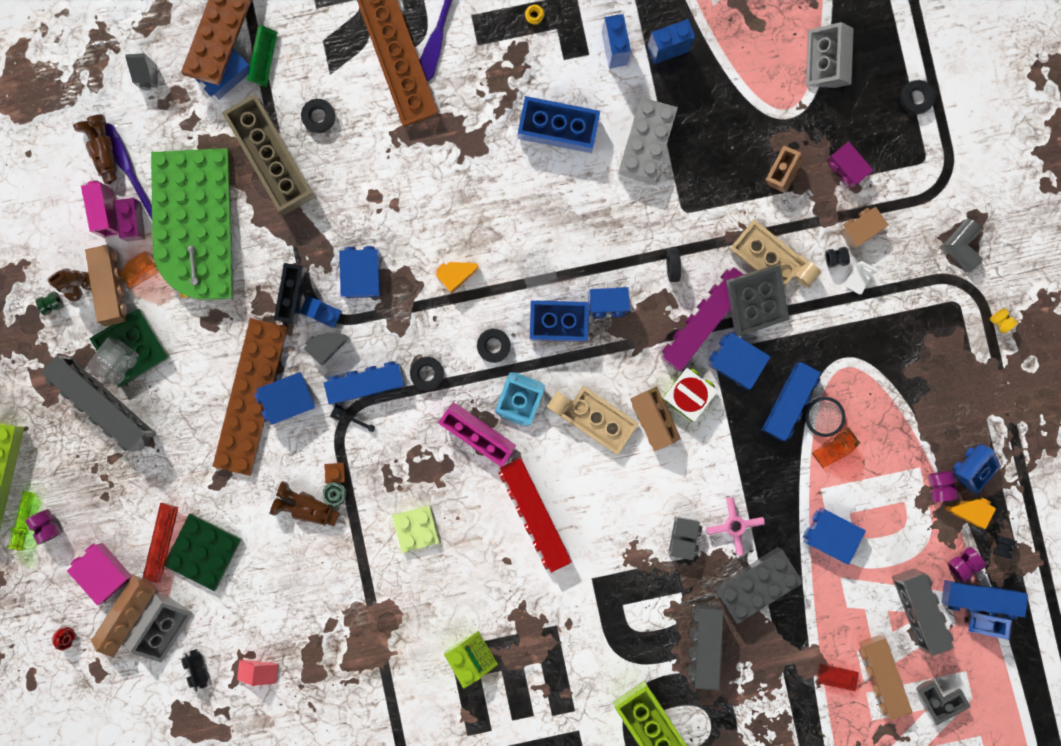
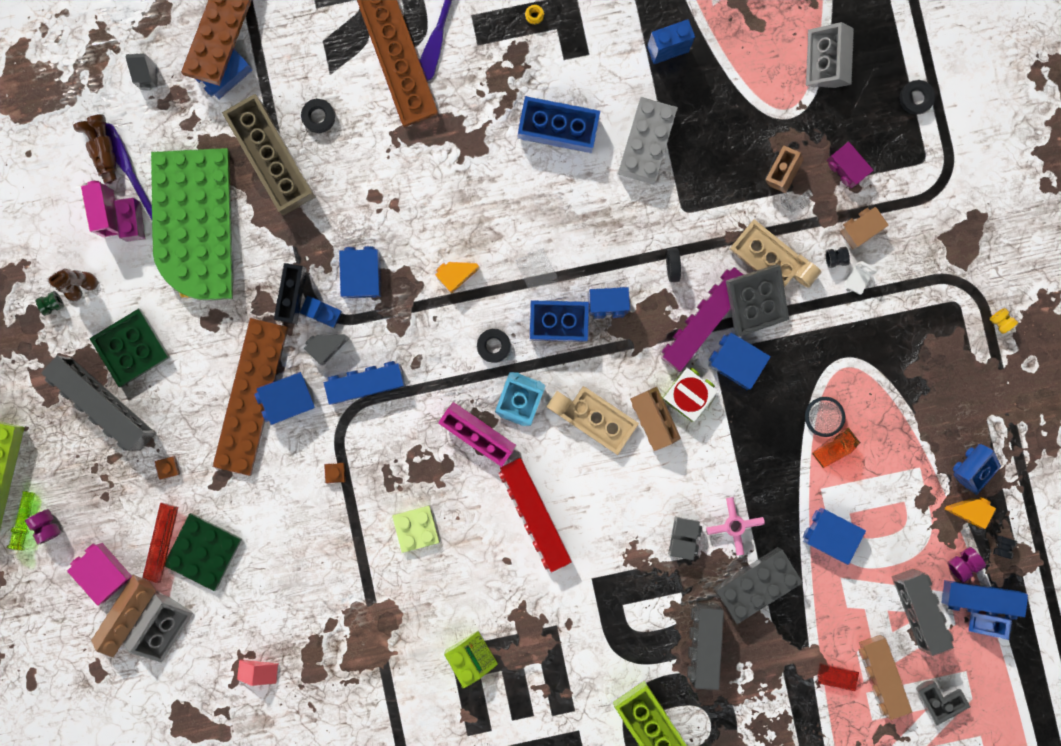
red plate [52,627,76,651] -> none
clear brick [84,338,139,385] -> none
medium nougat brick [85,244,128,327] -> none
clear orange slope [121,251,159,290] -> none
black hinge [181,649,209,692] -> none
light grey hinge [187,245,199,285] -> none
green plate [247,25,278,87] -> none
reddish brown piece [269,481,339,527] -> none
sand green plate [323,482,346,507] -> none
black hinge [330,404,375,432] -> none
black tyre [410,356,444,391] -> none
blue brick [602,13,631,69] -> none
blue brick [762,362,821,441] -> none
magenta wheel [928,471,959,502] -> none
dark grey brick [940,219,983,272] -> none
none -> dark orange plate [155,456,180,480]

